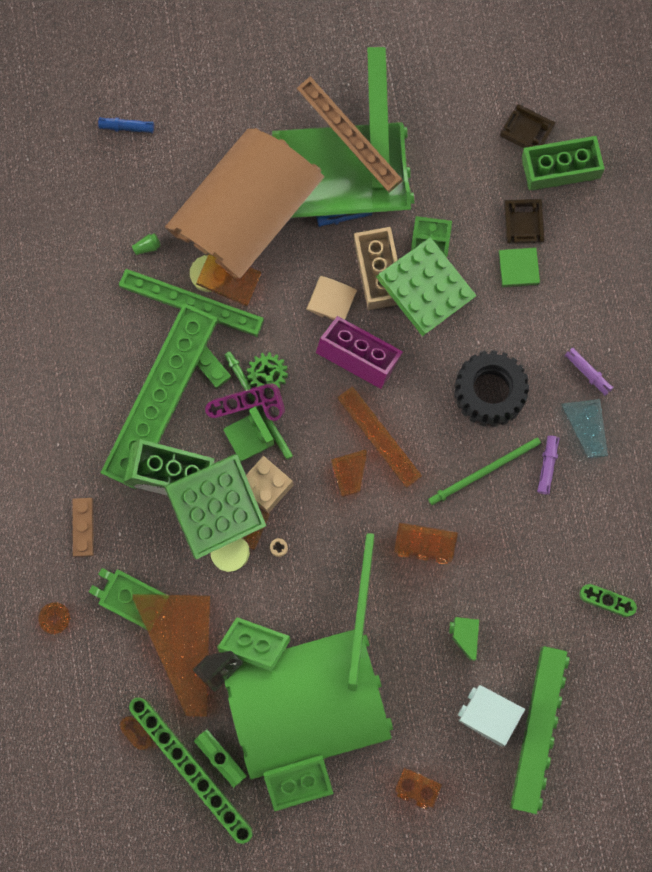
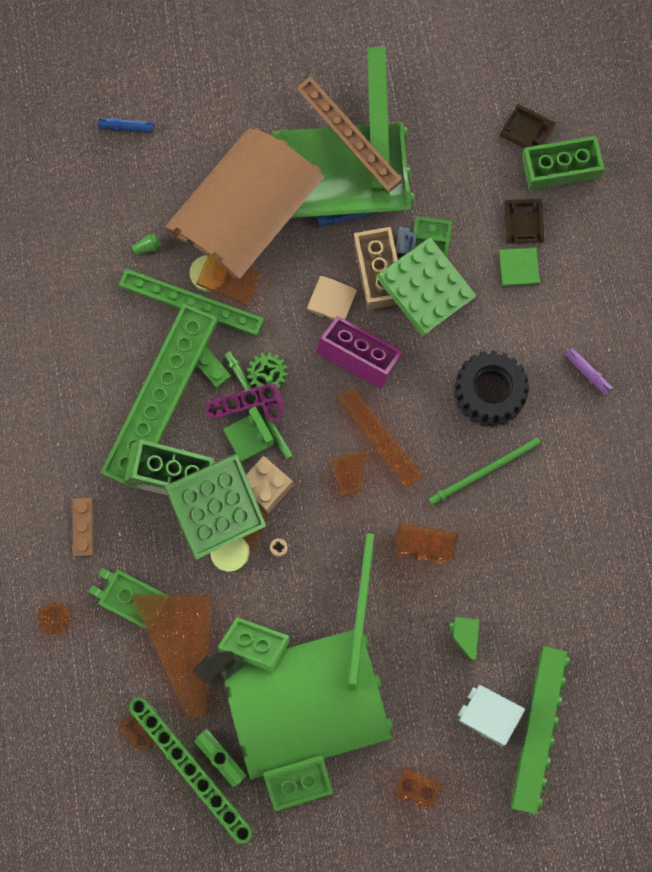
medium lavender pin [537,436,560,495] -> none
clear light blue wing [561,399,608,459] -> none
bright green beam [579,584,637,617] -> none
none -> sand blue bracket [391,227,417,255]

